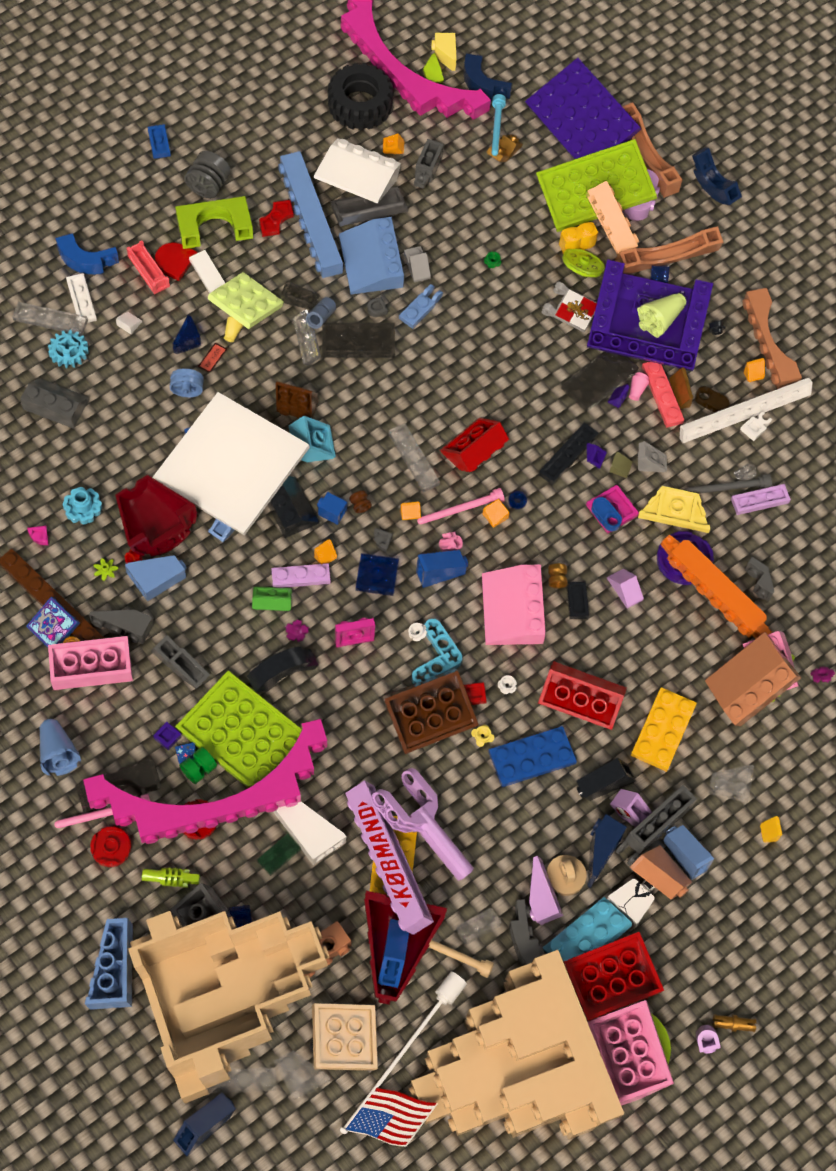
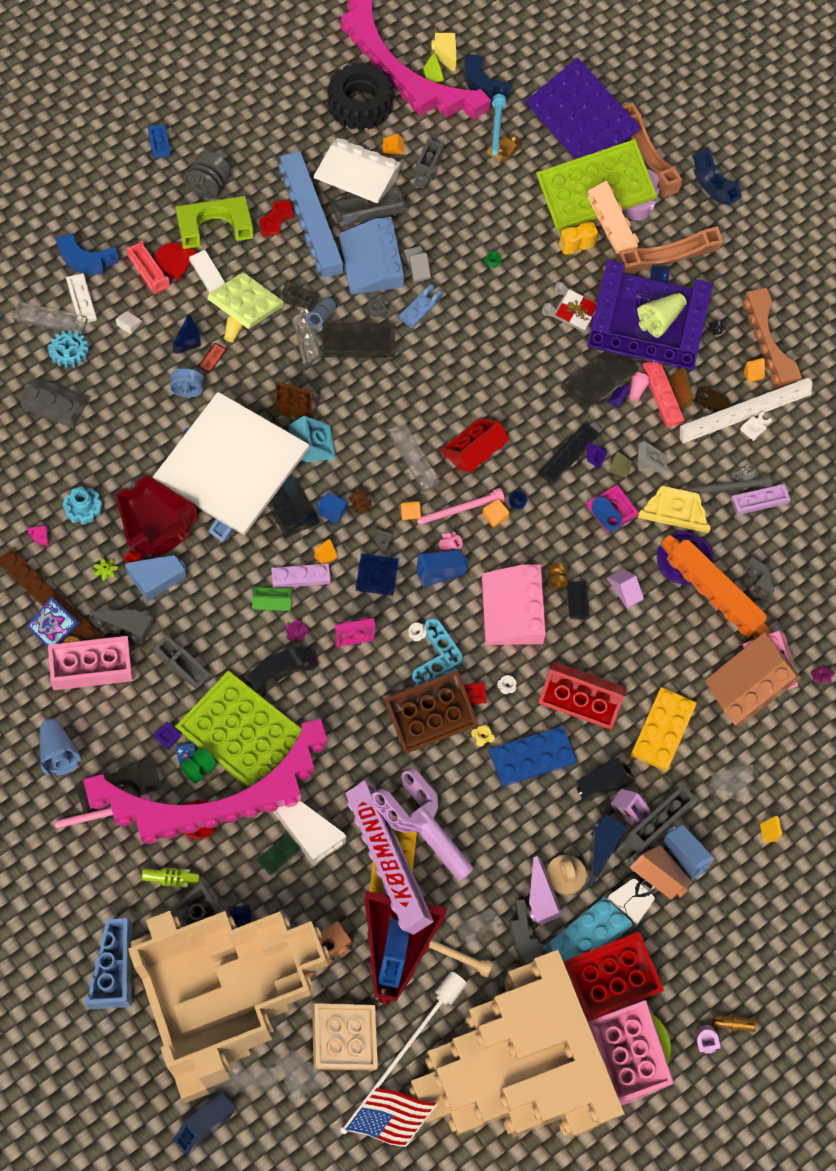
red tile [90,826,131,867] -> none
lime shield [562,249,605,277] -> none

